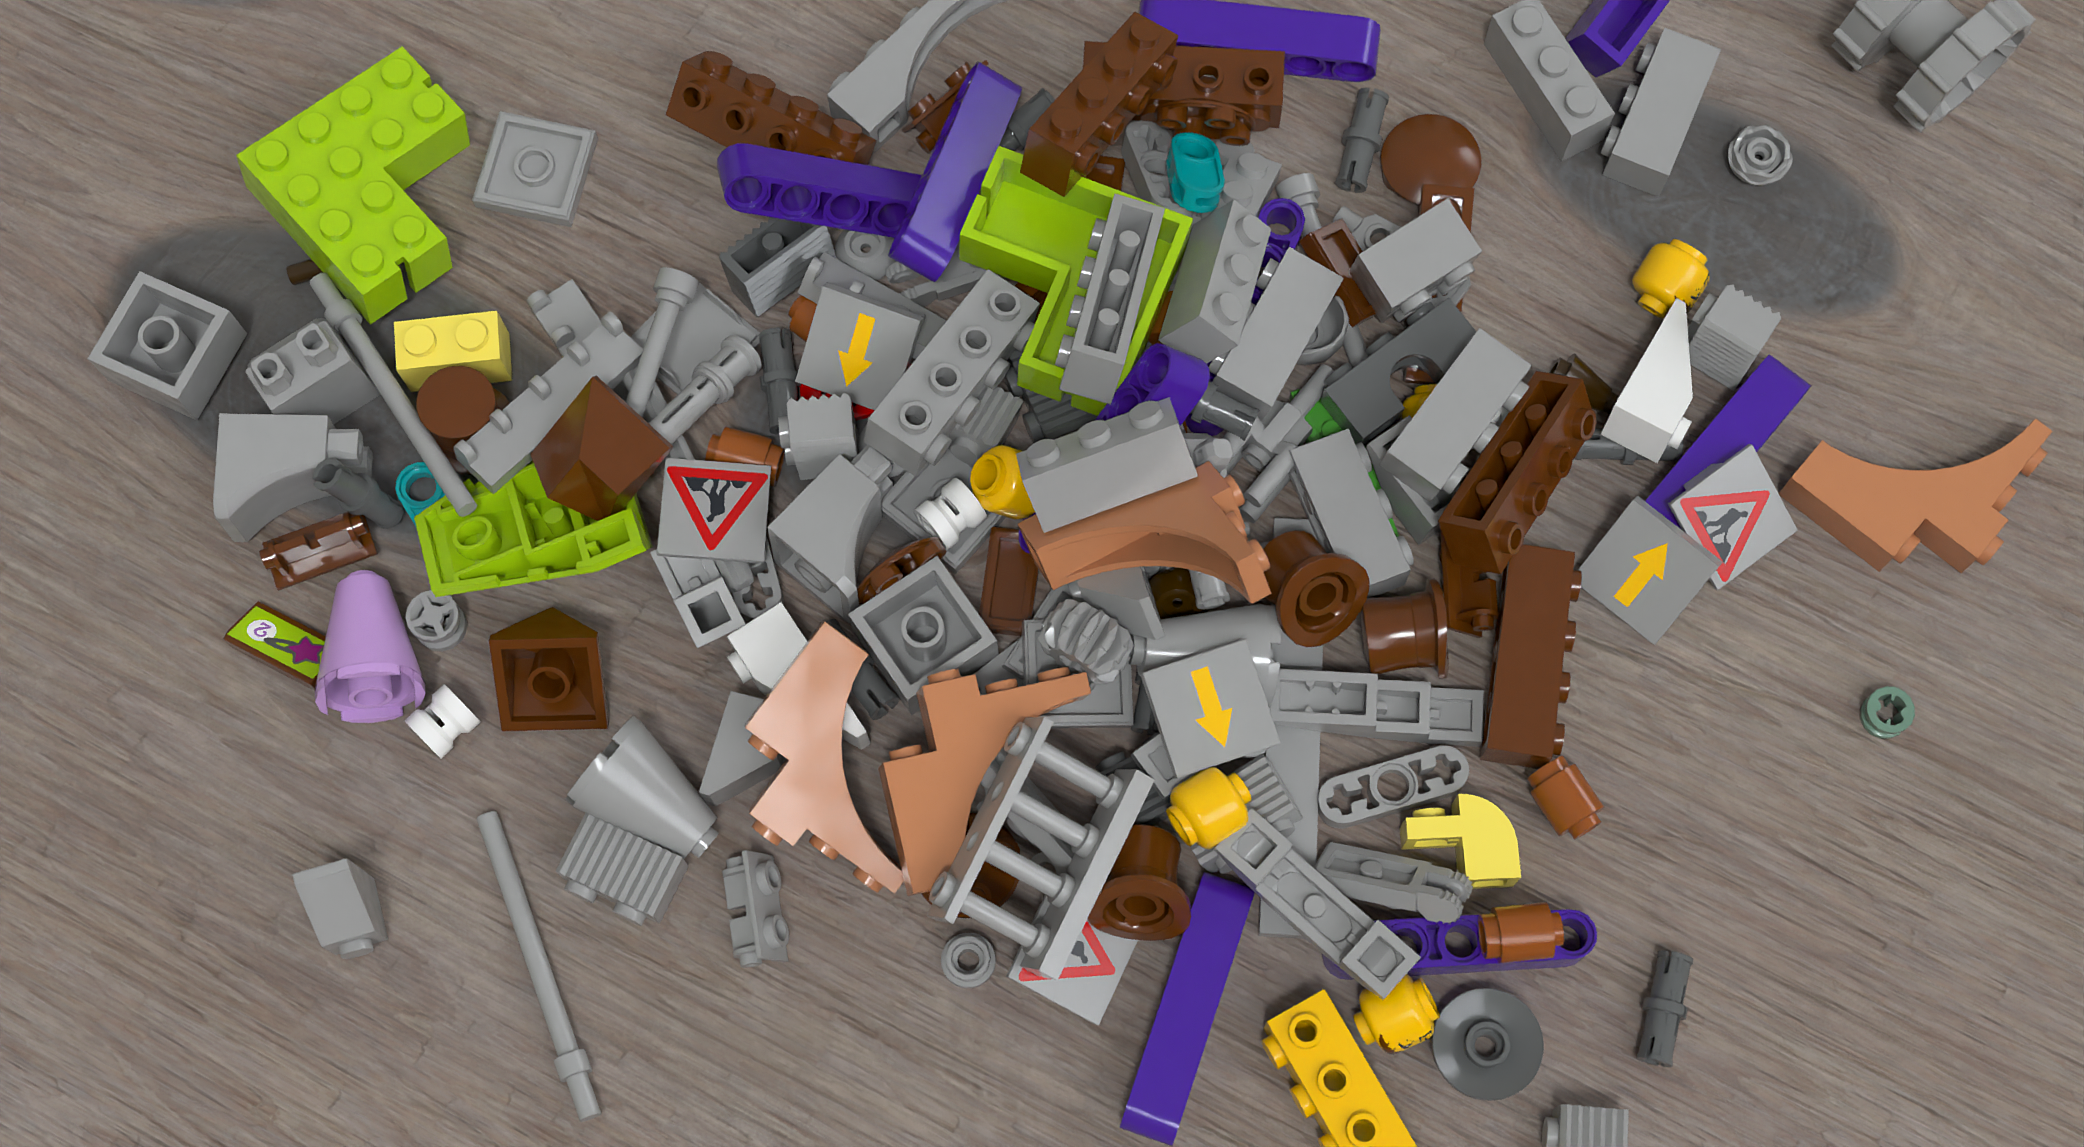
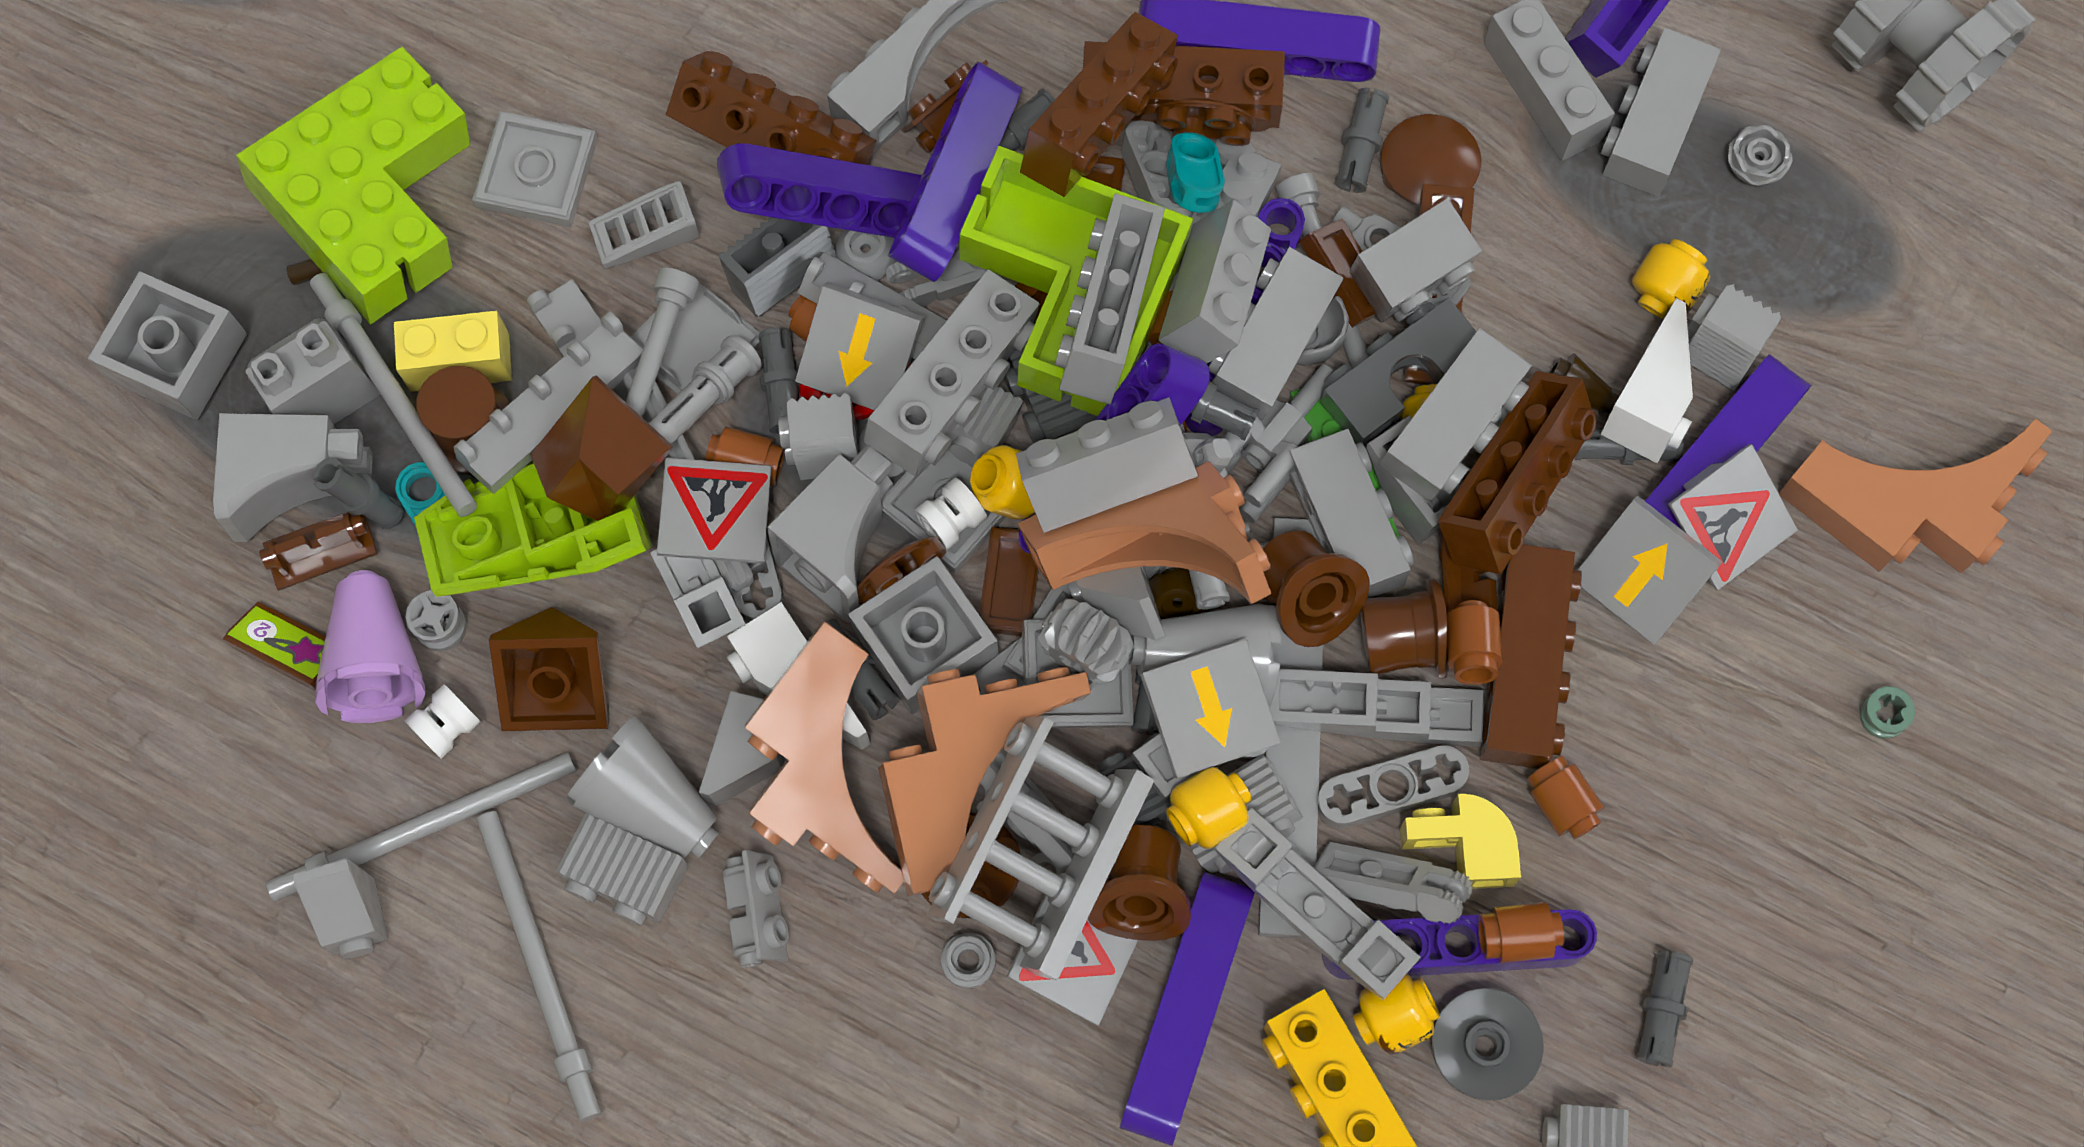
none -> light grey bar [266,752,577,902]
none -> light grey slope [588,180,700,269]
none -> dark orange brick [1446,600,1503,685]

